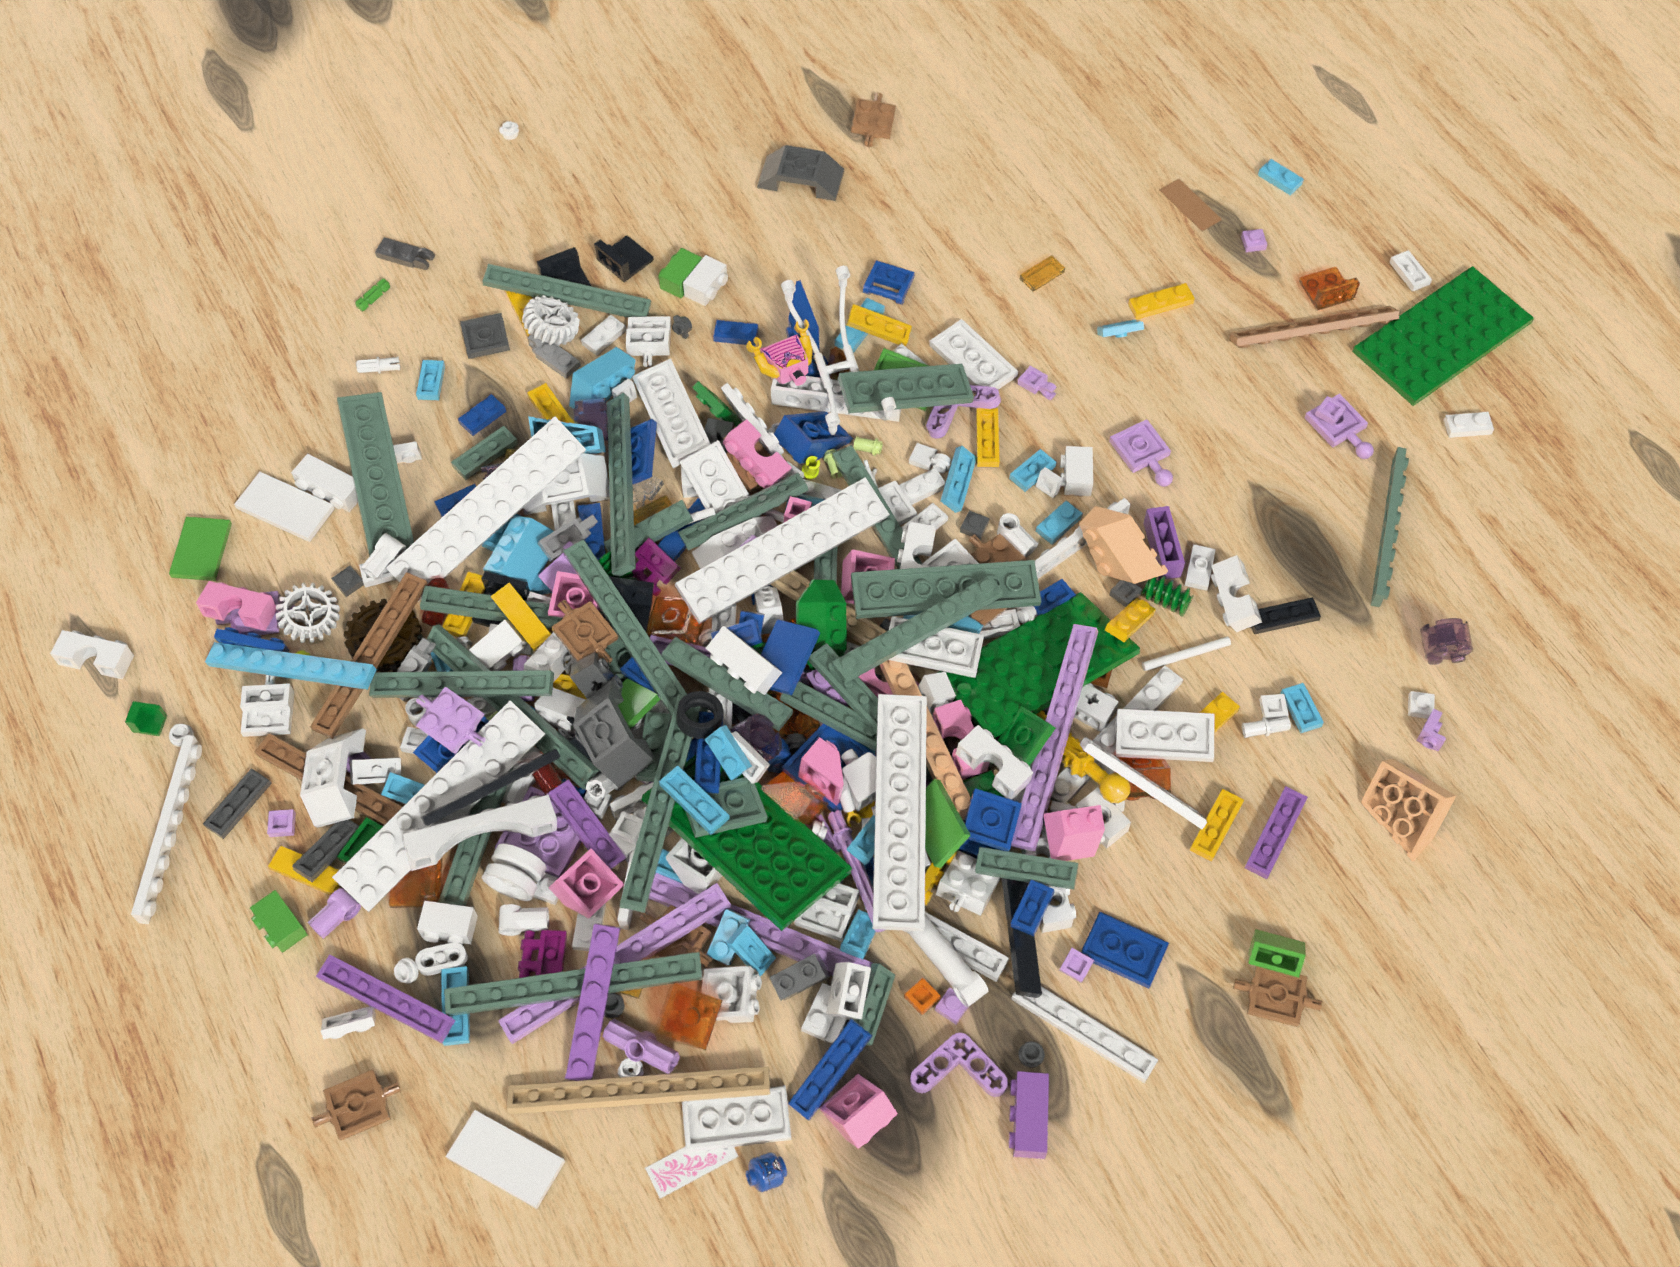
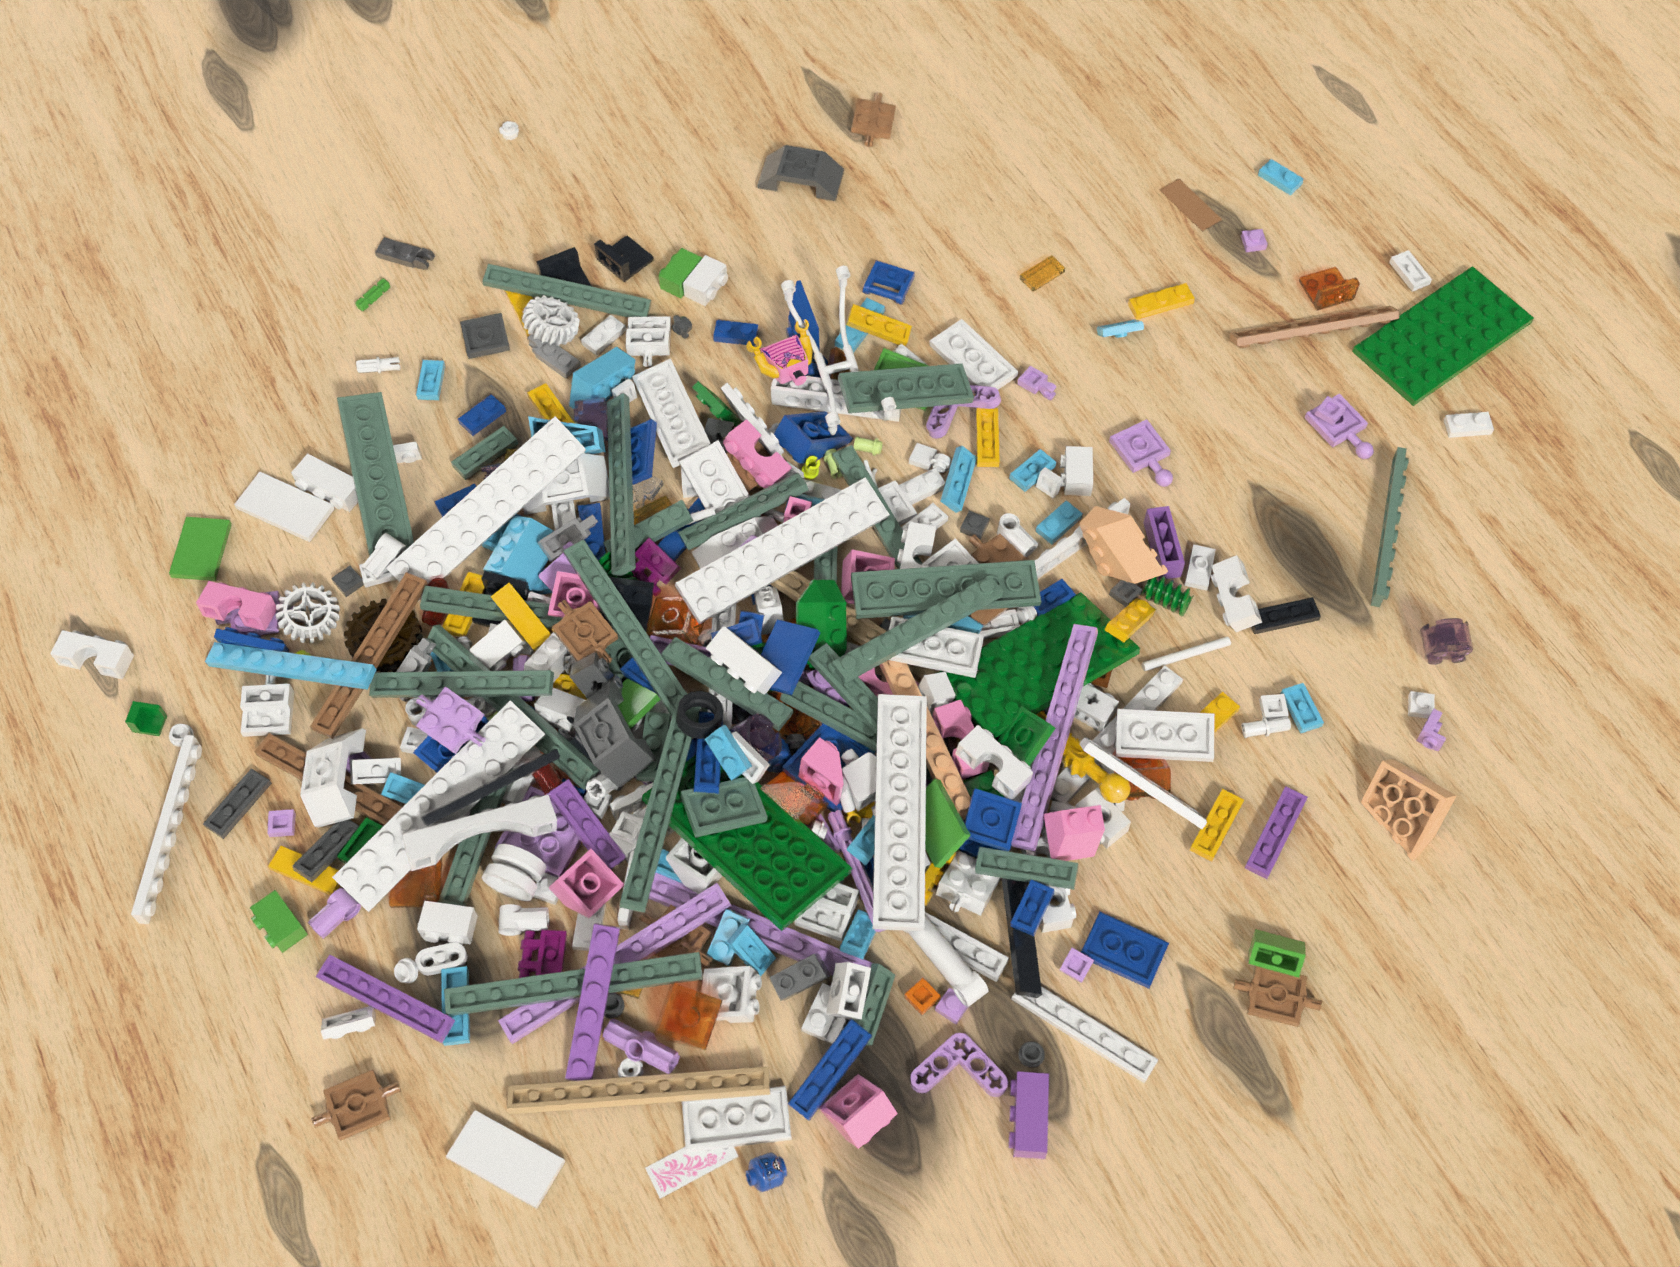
medium azure plate [659,766,729,835] -> none

